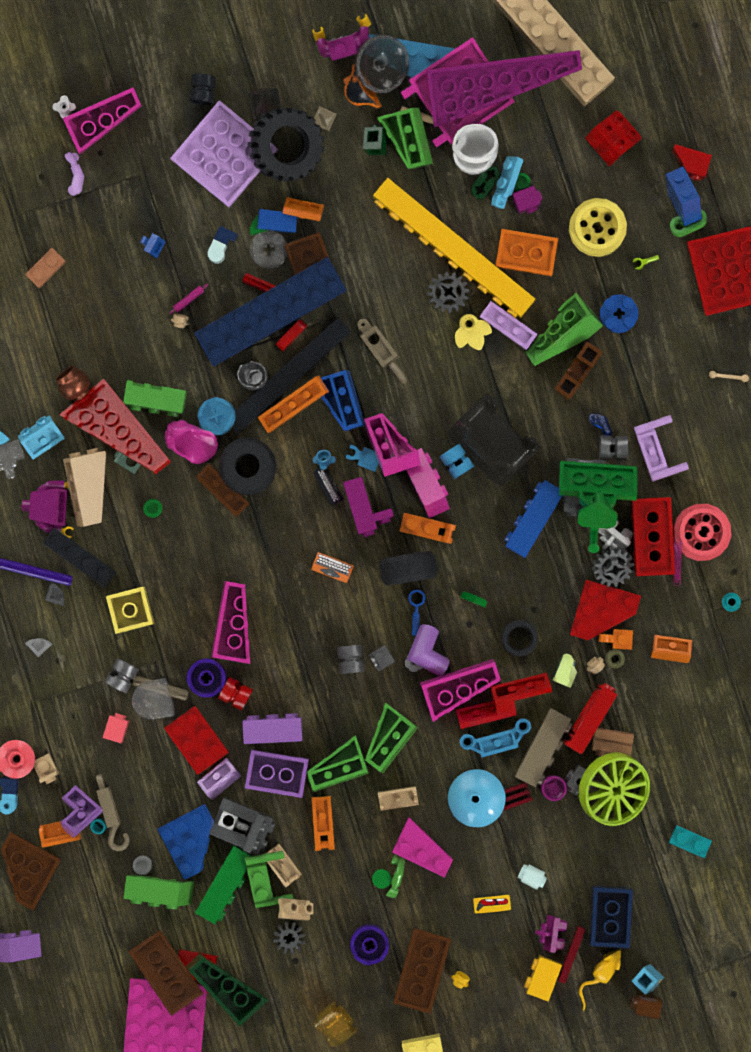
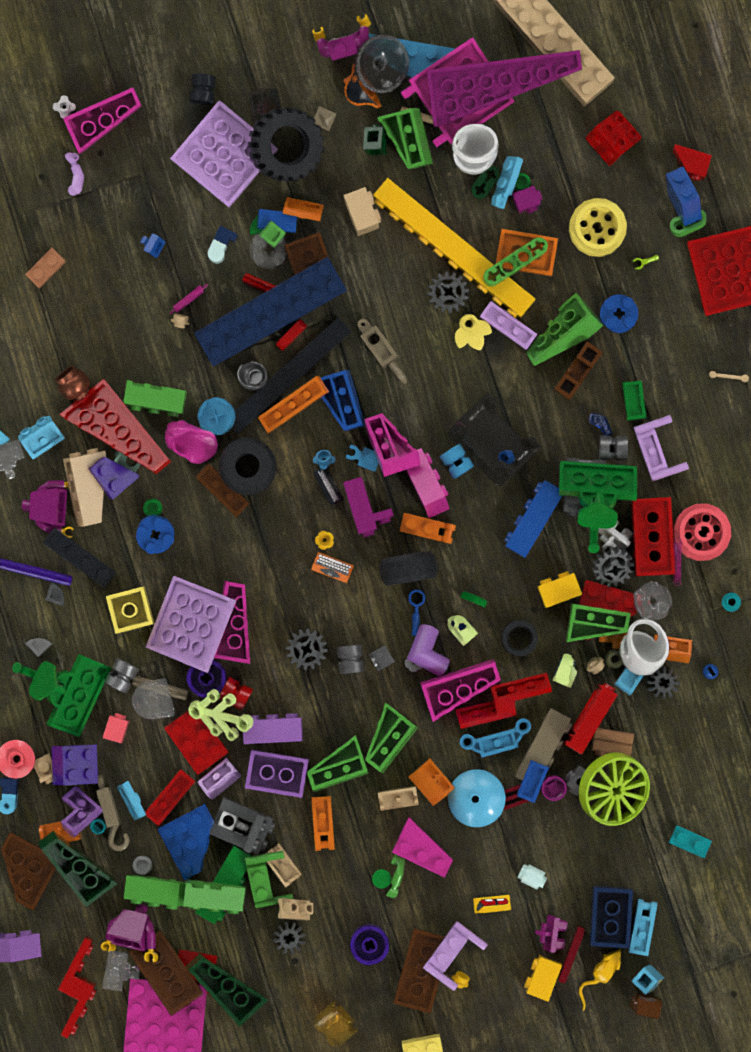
none -> green plate [12,654,111,737]
none -> dark green wedge [38,831,117,907]
none -> dark purple brick [52,744,98,785]
none -> red bracket [58,936,97,1039]
none -> dark purple wing [89,457,140,499]
none -> magenta torso [101,904,158,962]
none -> clear hinge [102,950,140,991]
none -> medium azure plate [117,781,146,820]
none -> blue plate [136,515,174,554]
none -> red plate [145,769,196,826]
none -> lavender plate [146,576,236,673]
none -> bright green wedge [183,880,246,914]
none -> yellowish green plant [188,689,254,741]
none -> bright green tile [259,221,286,248]
none -> dark grey gear [286,629,328,670]
none -> yellow plate [315,531,334,550]
none -> tan brick [344,187,381,236]
none -> orange hinge [408,759,455,806]
none -> lavender plate [423,921,488,991]
none -> yellowish green rock [447,615,478,646]
none -> bright green beam [483,237,548,287]
none -> blue hinge [498,450,515,466]
none -> blue tile [516,760,549,803]
none -> yellow brick [537,571,582,608]
none -> bright green wedge [566,604,631,642]
none -> medium azure plate [614,667,644,695]
none -> white piece [620,619,669,676]
none -> green plate [622,380,646,421]
none -> medium azure plate [629,899,657,956]
none -> clear plate [633,582,672,621]
none -> dark grey gear [647,666,680,699]
none -> blue hinge [703,664,719,679]

